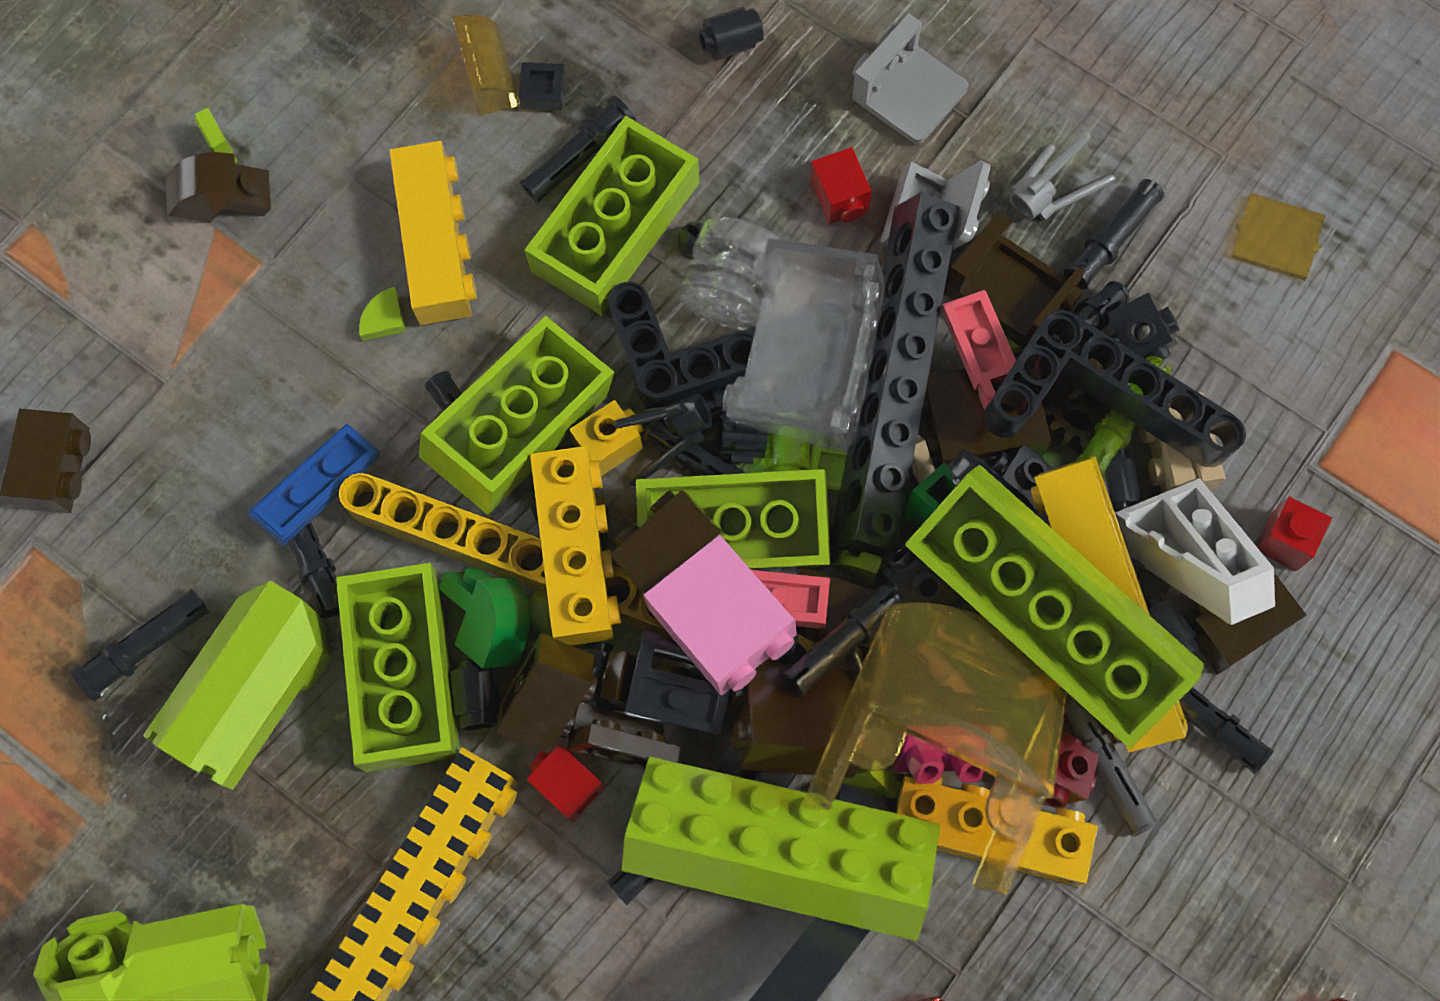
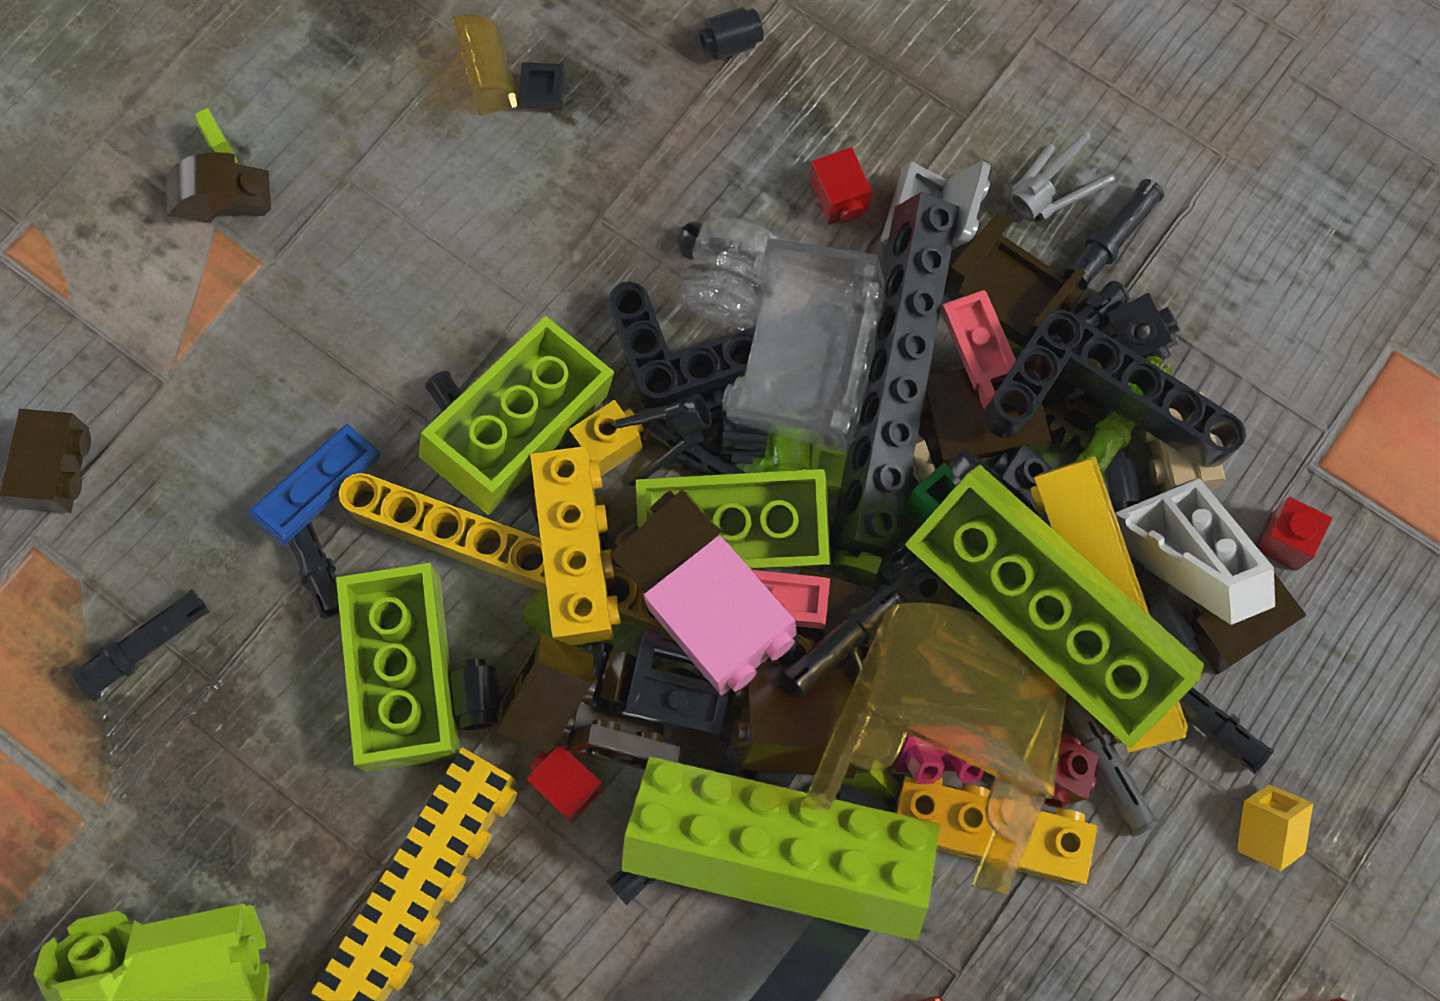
lime brick [143,580,332,790] -> none
lime tile [359,287,406,341] -> none
yellow brick [389,140,477,326] -> none
green brick [439,568,531,669] -> none
black pin [520,95,637,203] -> none
lime brick [524,116,700,316] -> none
light grey bracket [852,13,968,144] -> none
clear yellow piece [1231,193,1325,281] -> none
none -> yellow panel [1237,784,1313,871]

